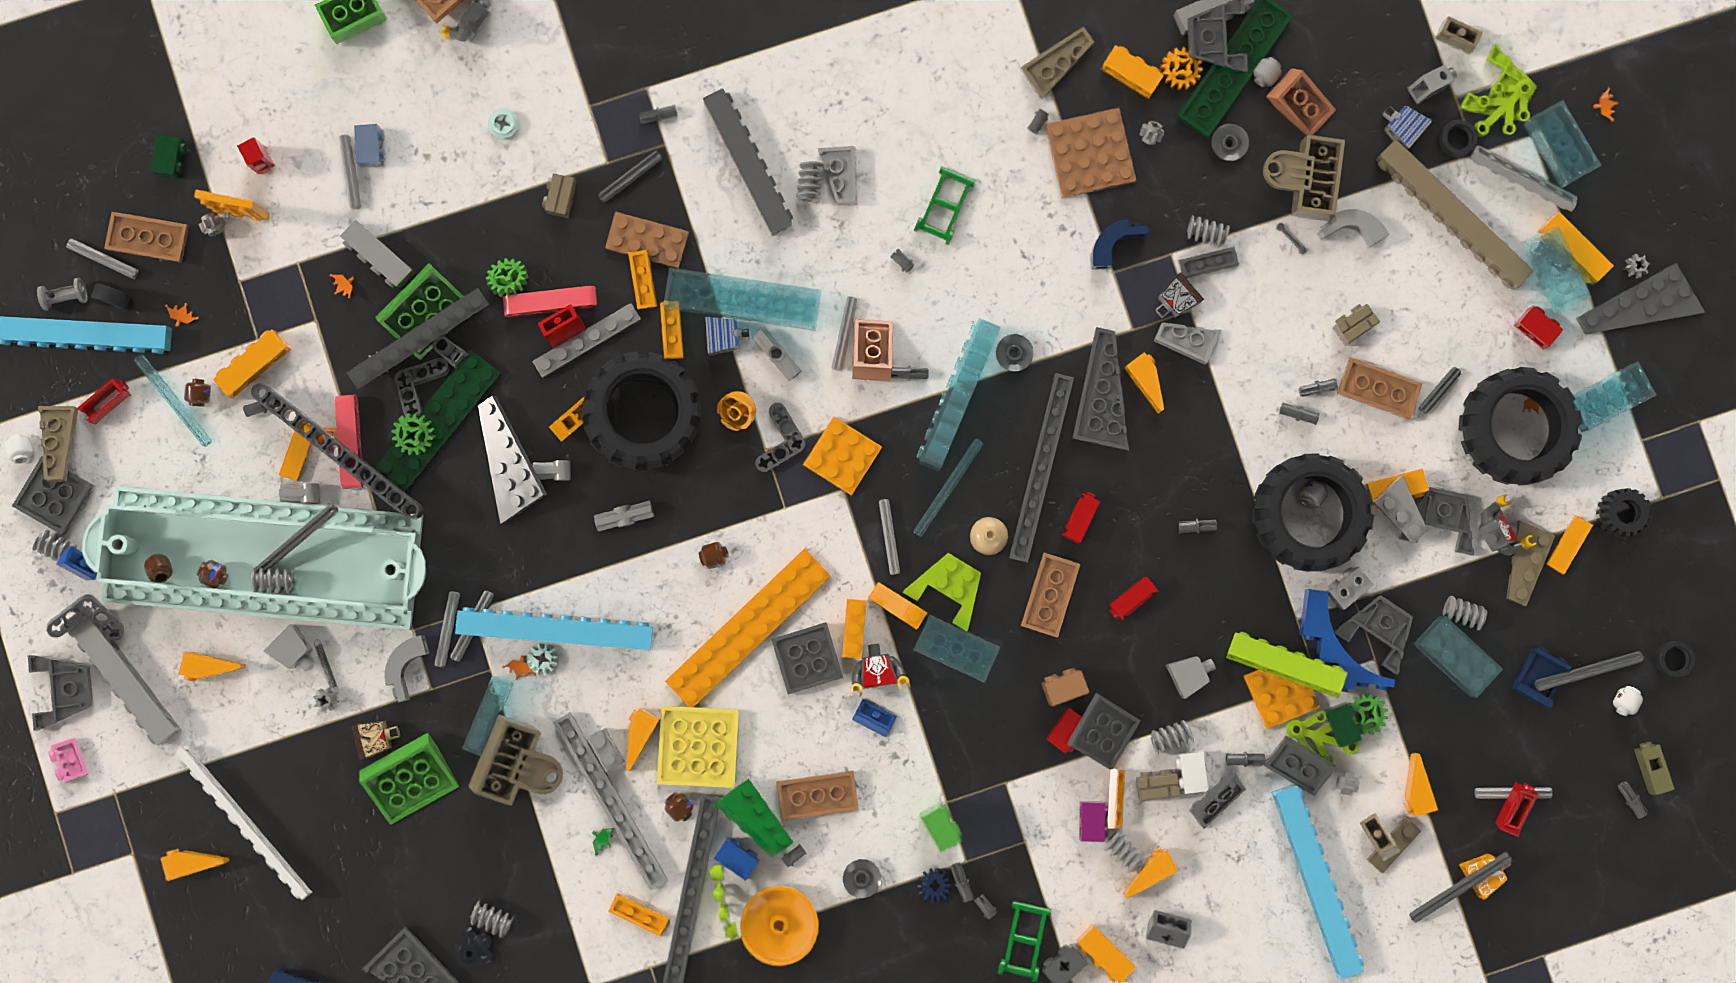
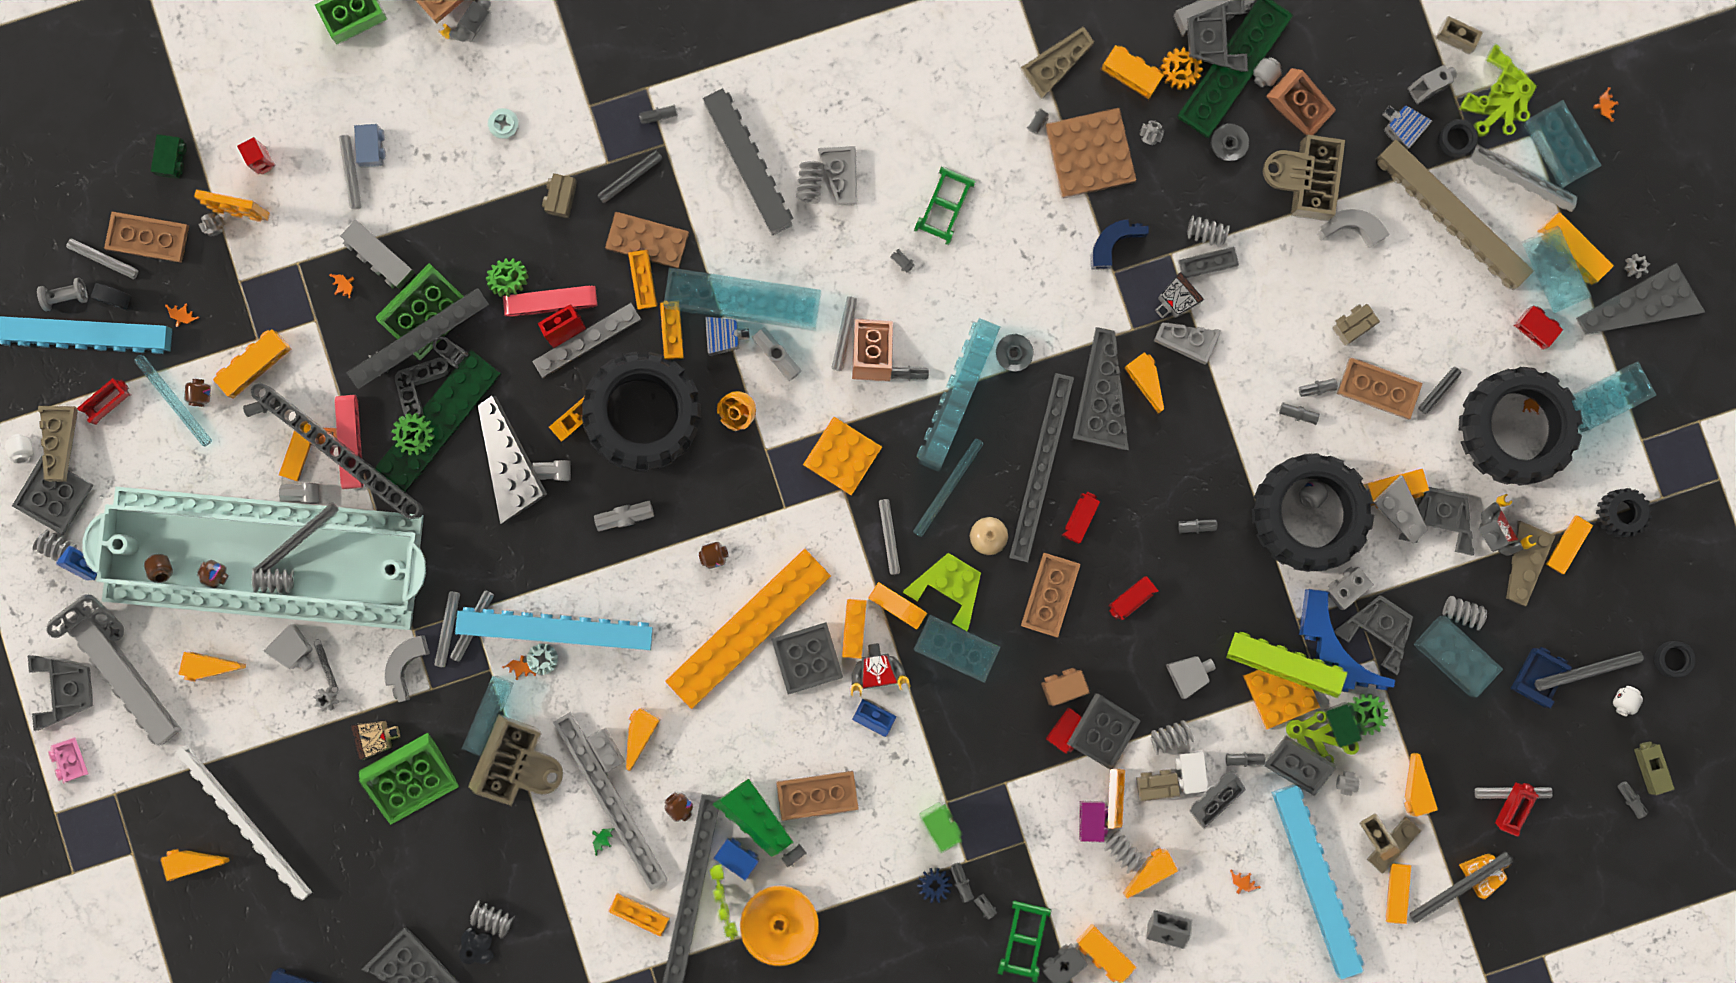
light yellow plate [657,706,739,788] -> none
dark grey beam [755,403,806,473] -> none
dark grey dish [843,859,881,898] -> none
dark grey hinge [1276,223,1306,254] -> none
none -> orange piece [1230,870,1261,894]
none -> light orange tile [1385,863,1411,924]

